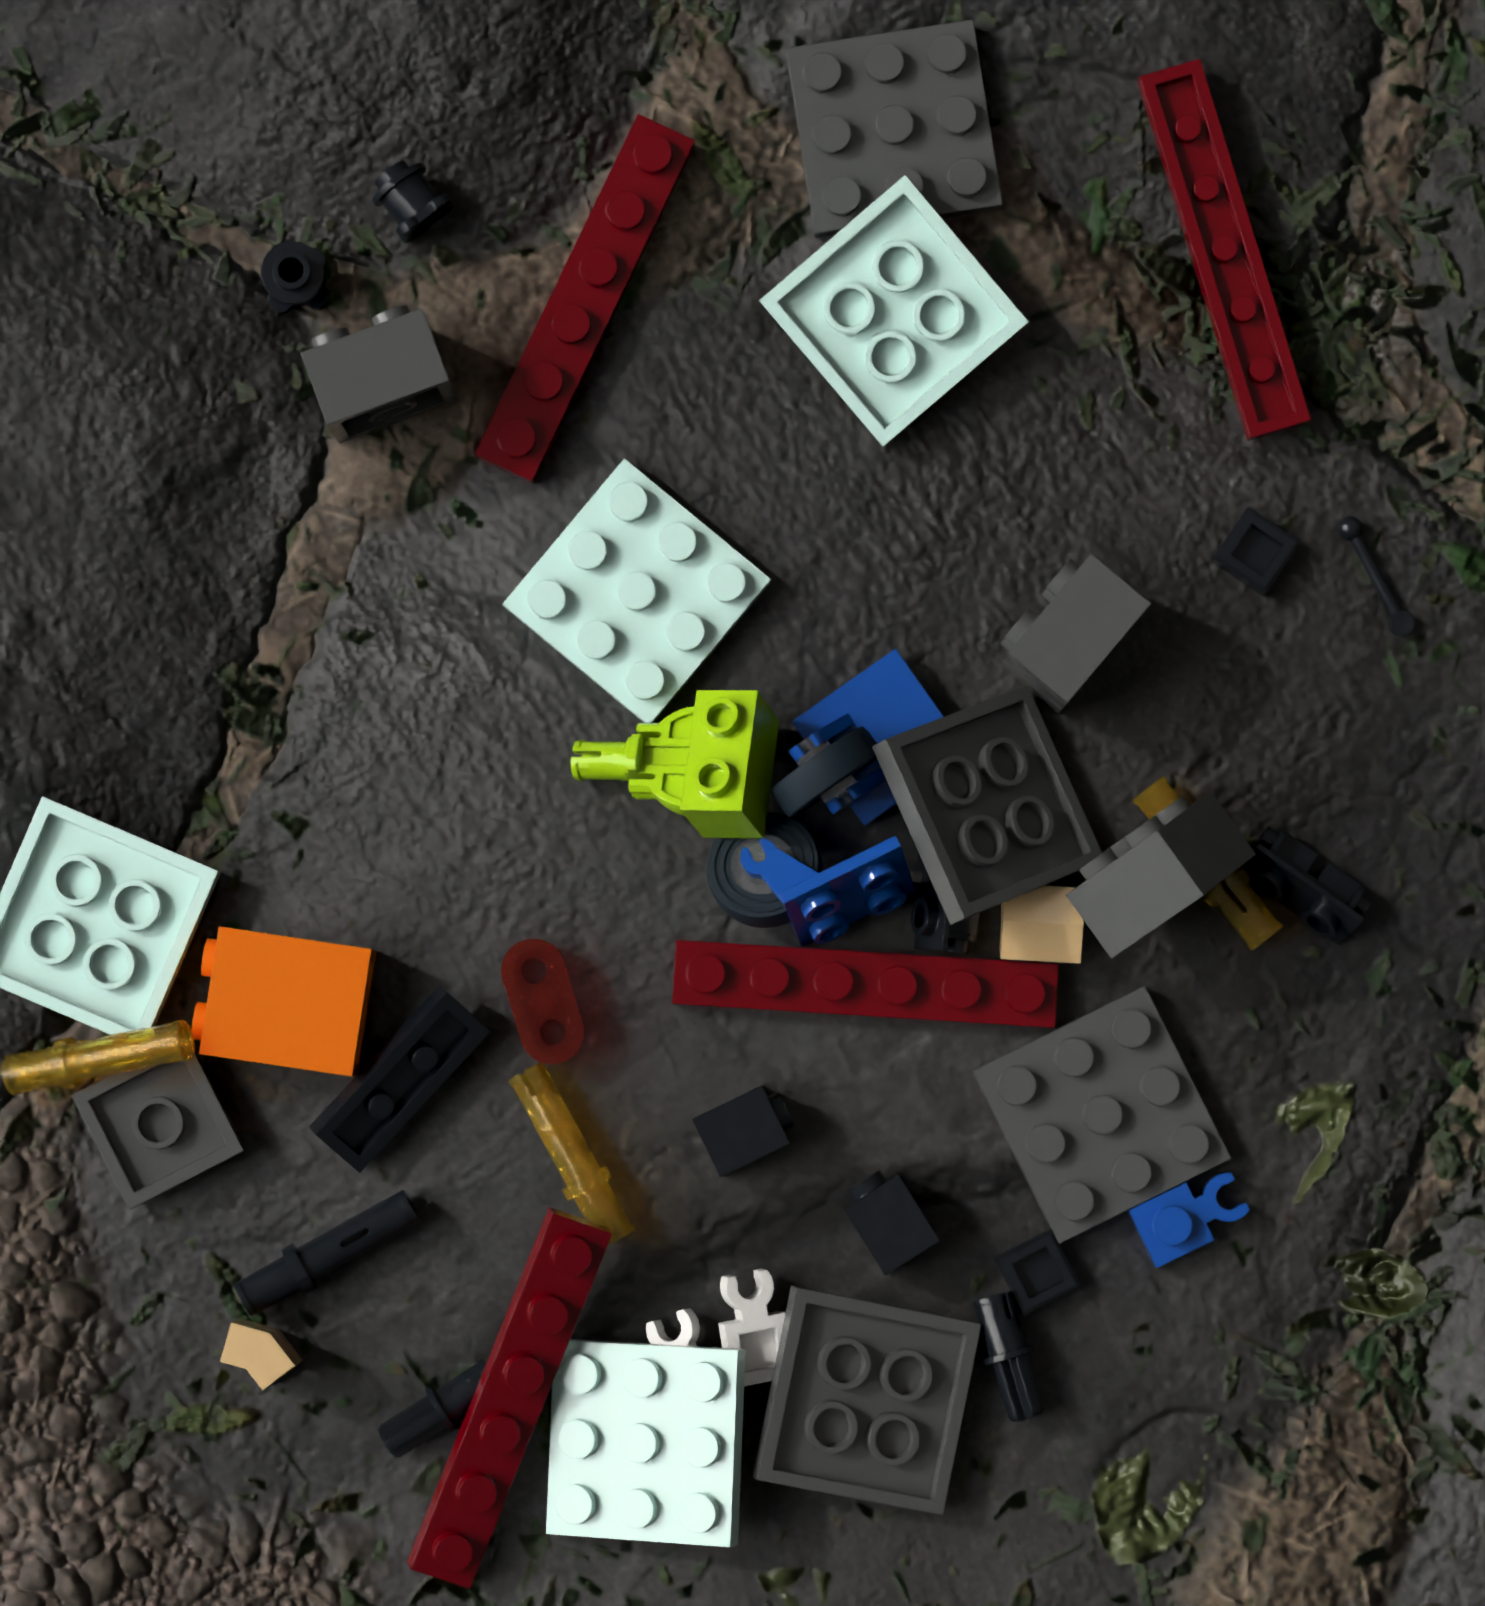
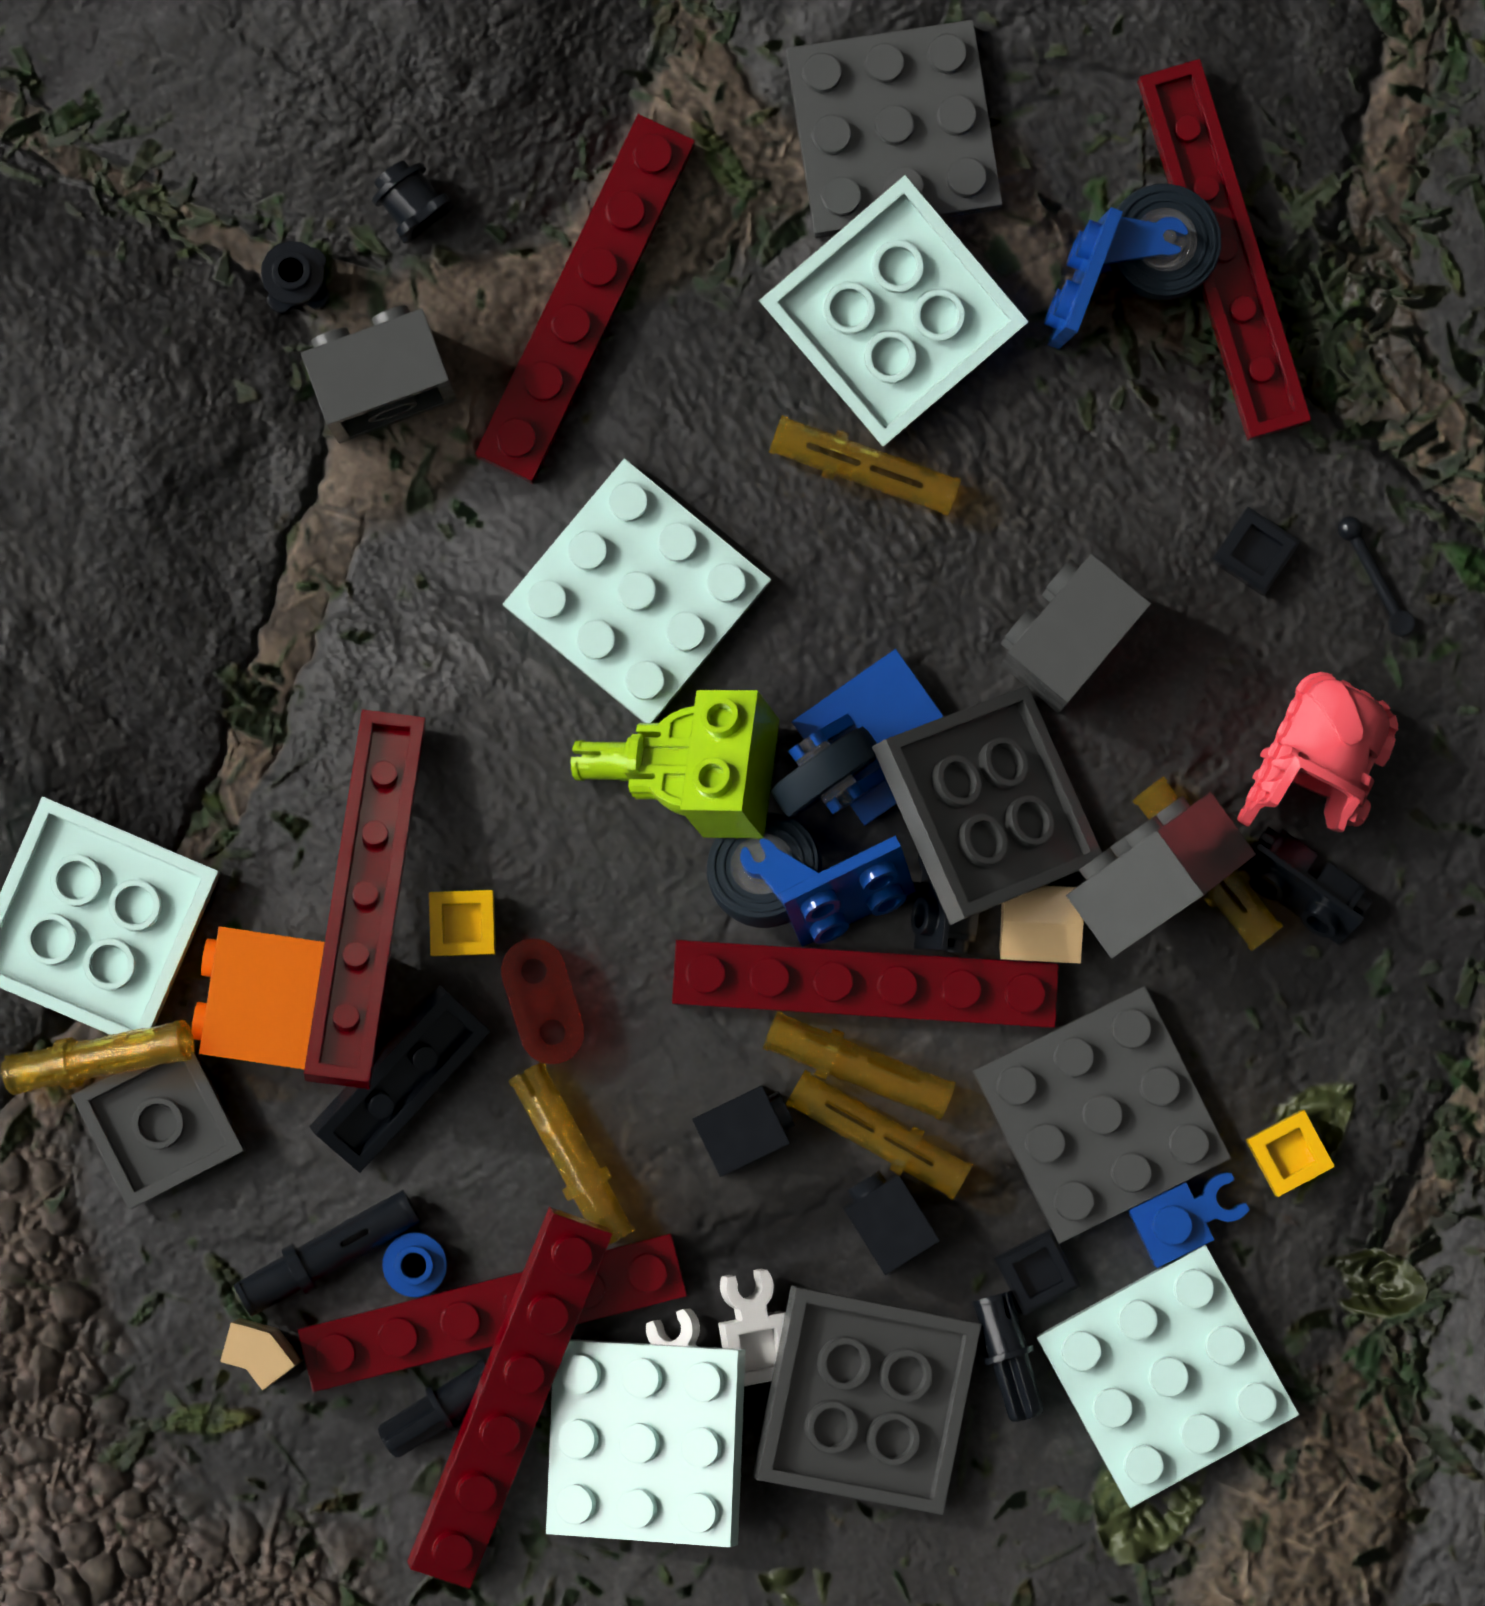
none -> dark red plate [298,1233,687,1392]
none -> dark red plate [304,709,426,1089]
none -> blue plate [382,1232,447,1297]
none -> yellow plate [429,890,496,957]
none -> clear yellow pin [762,1010,956,1120]
none -> clear yellow pin [768,415,961,516]
none -> clear yellow pin [786,1069,973,1200]
none -> light aqua plate [1036,1245,1299,1508]
none -> plate [1044,184,1221,349]
none -> coral helmet [1237,672,1398,832]
none -> yellow plate [1245,1110,1335,1197]

